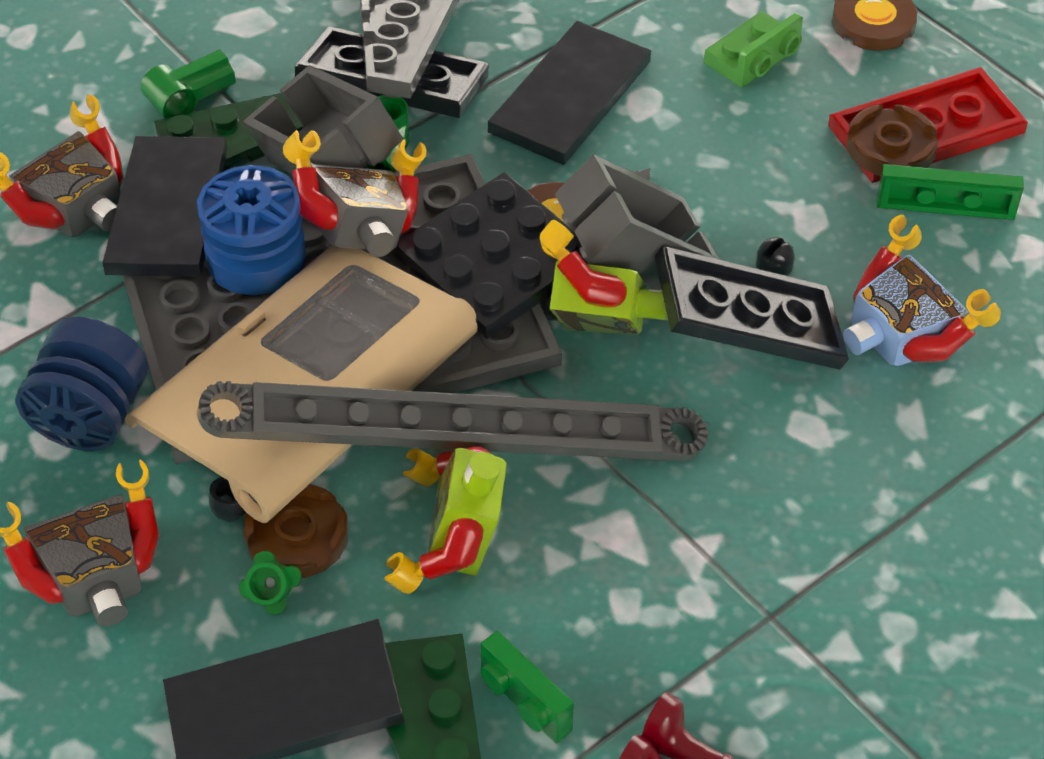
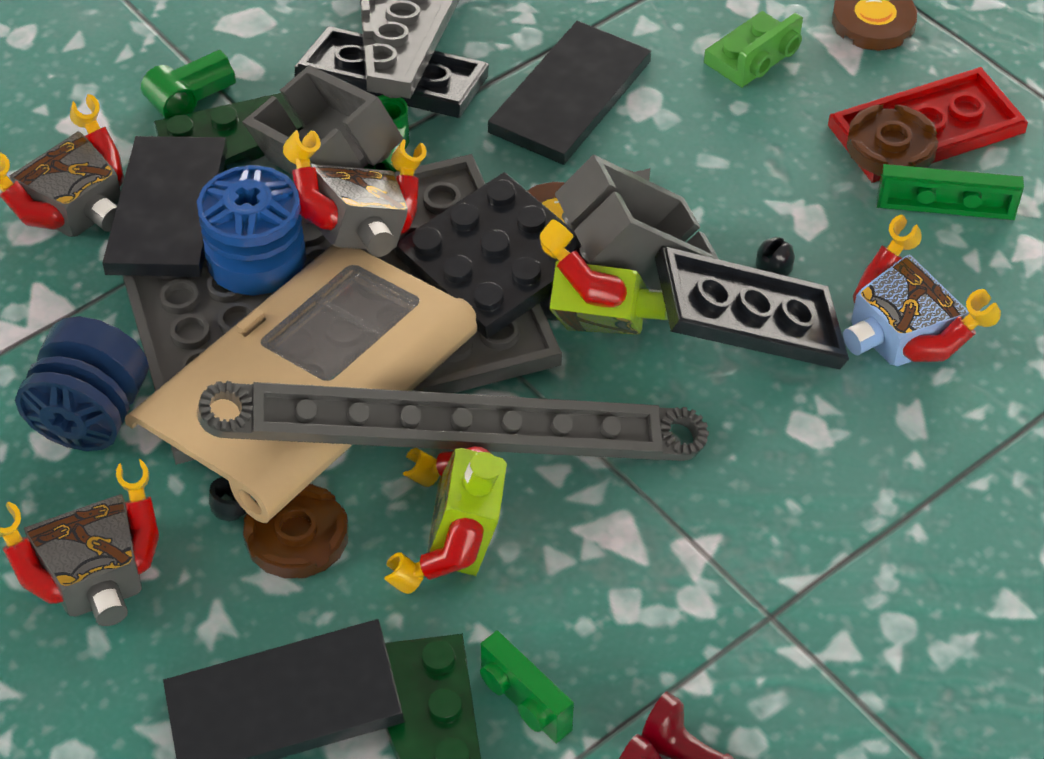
green plate [239,551,302,615] -> none

